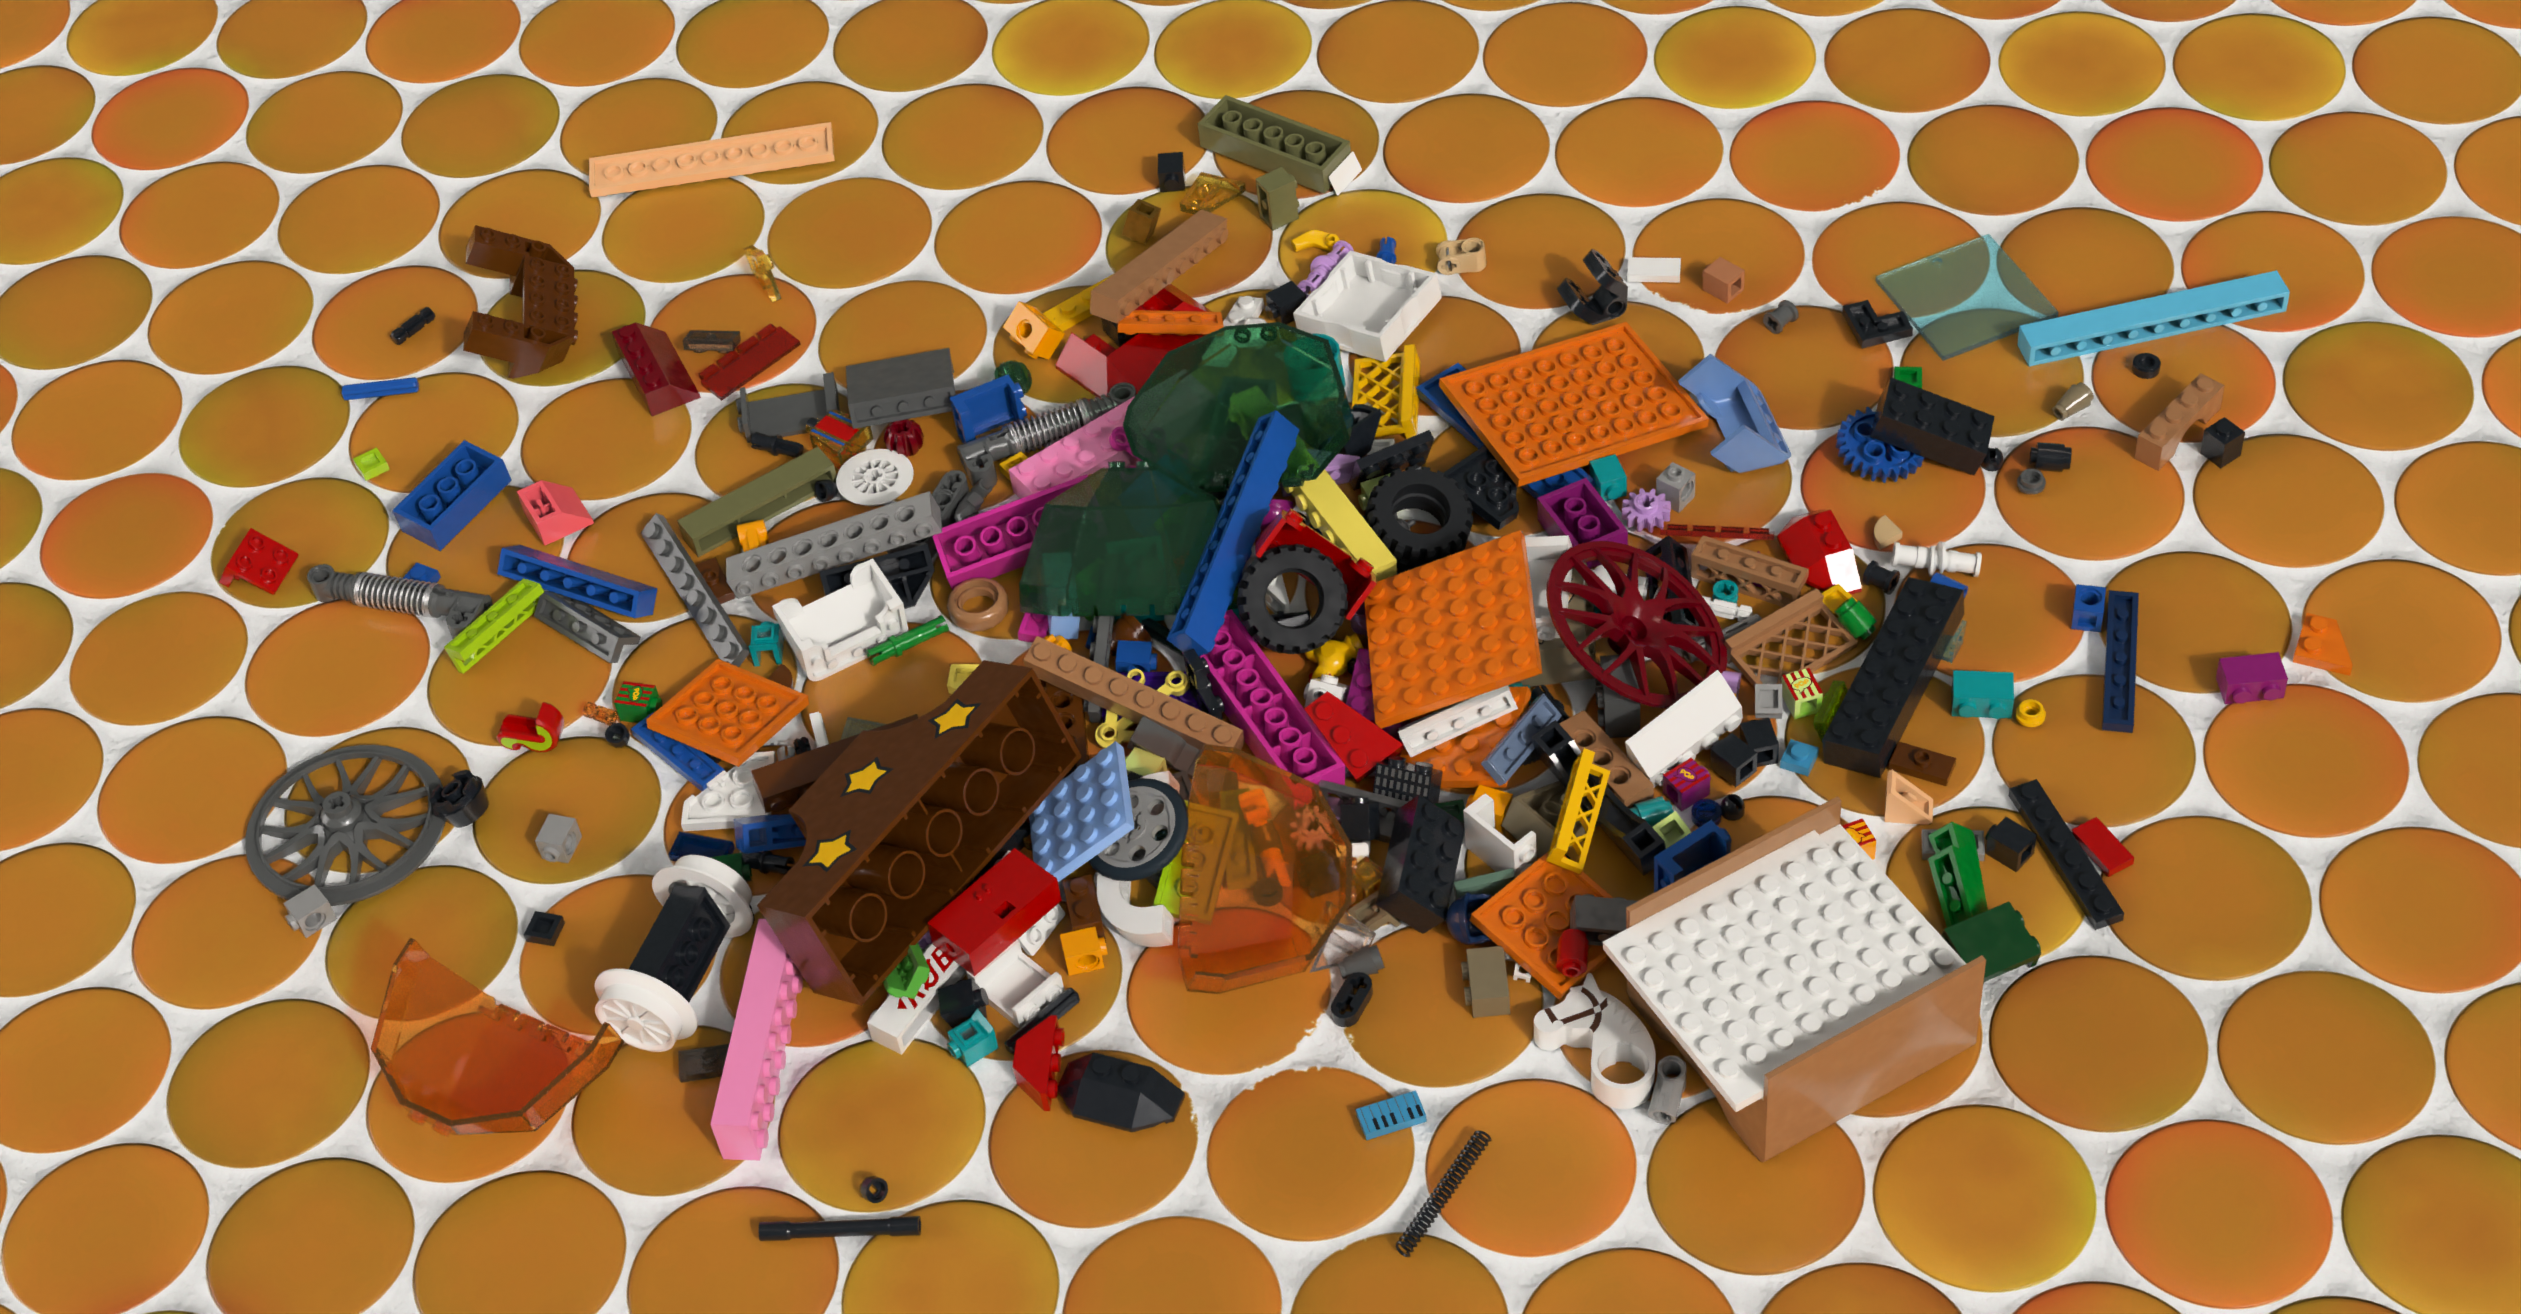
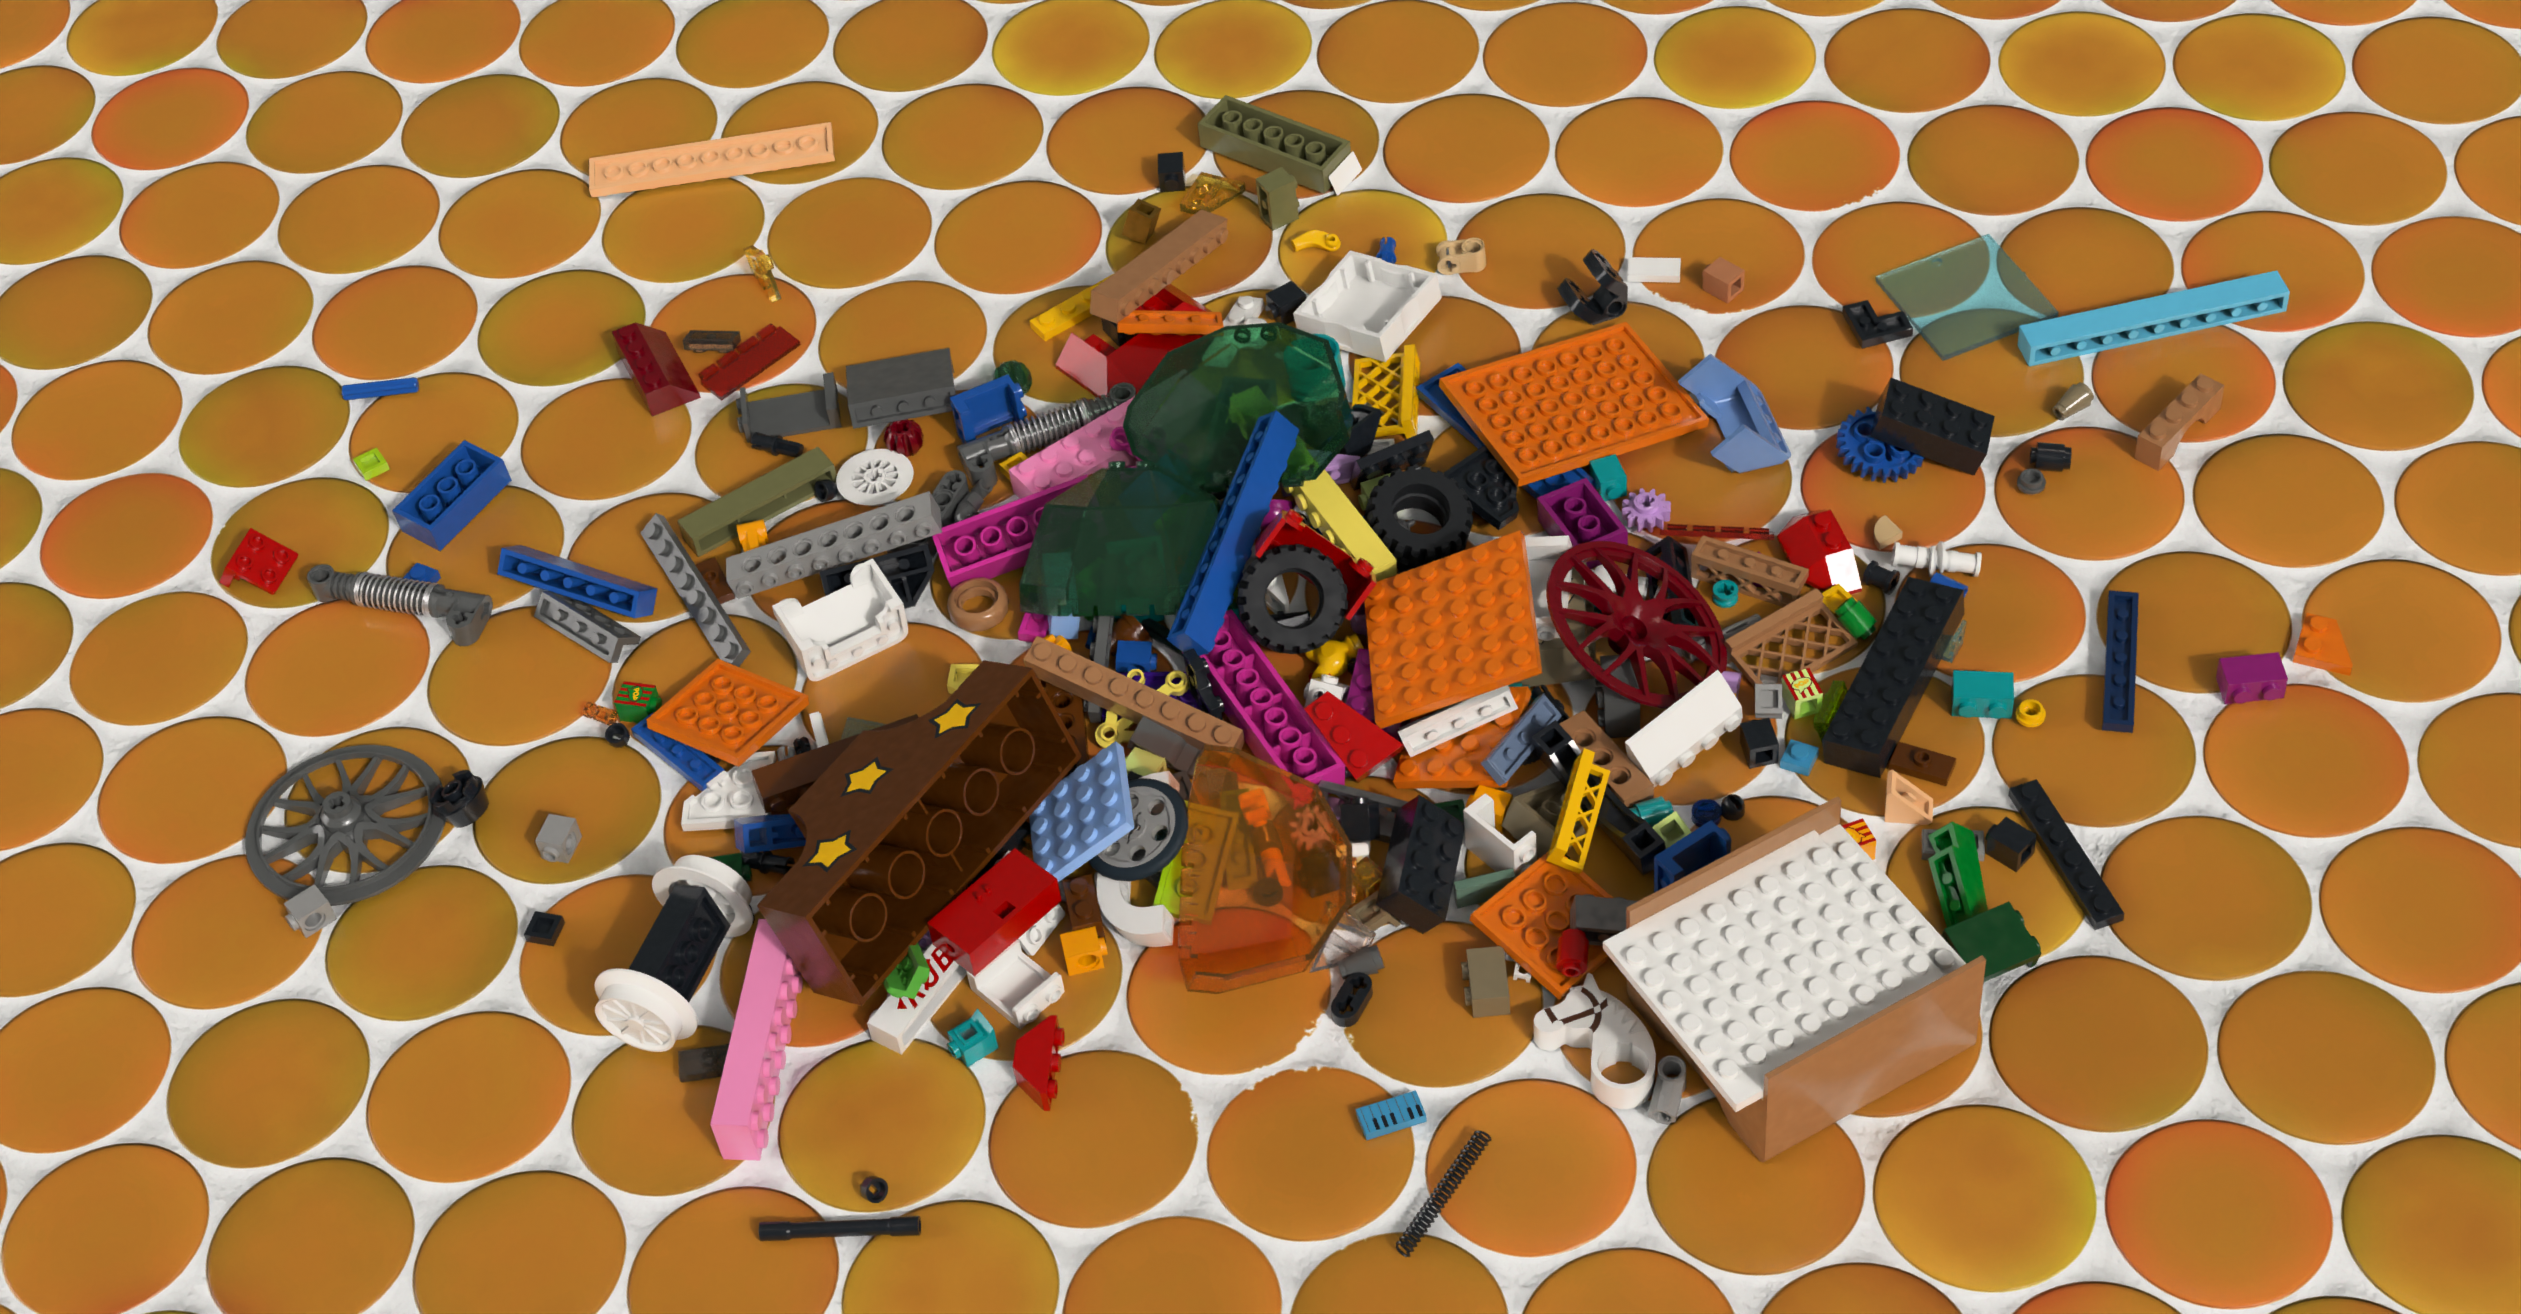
clear orange windscreen [371,938,624,1137] -> none
black axle [390,307,435,345] -> none
lime fence [444,578,544,674] -> none
reddish brown wedge [463,225,578,379] -> none
red animal [497,702,564,752] -> none
coral slope [517,480,594,546] -> none
clear blue tile [668,832,735,861] -> none
teal window [749,621,784,667] -> none
reddish brown tile [768,664,794,690] -> none
clear yellow torso [805,410,873,469] -> none
green pin [866,615,949,666] -> none
black brick [938,978,989,1028] -> none
light orange brick [1003,301,1065,360] -> none
black axle [1005,987,1080,1055] -> none
black wedge [1058,1052,1185,1132] -> none
lavender piece [1297,240,1354,298] -> none
black brick [1373,756,1443,804] -> none
dark blue helmet [1446,892,1493,945] -> none
light grey brick [1656,462,1695,513] -> none
magenta brick [1663,758,1711,812] -> none
white axle [1702,596,1753,621] -> none
black brick [1710,733,1757,787] -> none
dark grey bush [1763,300,1799,334] -> none
green plate [1894,366,1922,389] -> none
black hinge [1981,447,2003,471] -> none
blue brick [2071,584,2106,632] -> none
red tile [2071,817,2134,877] -> none
black tile [2132,353,2161,379] -> none
black brick [2200,417,2245,468] -> none

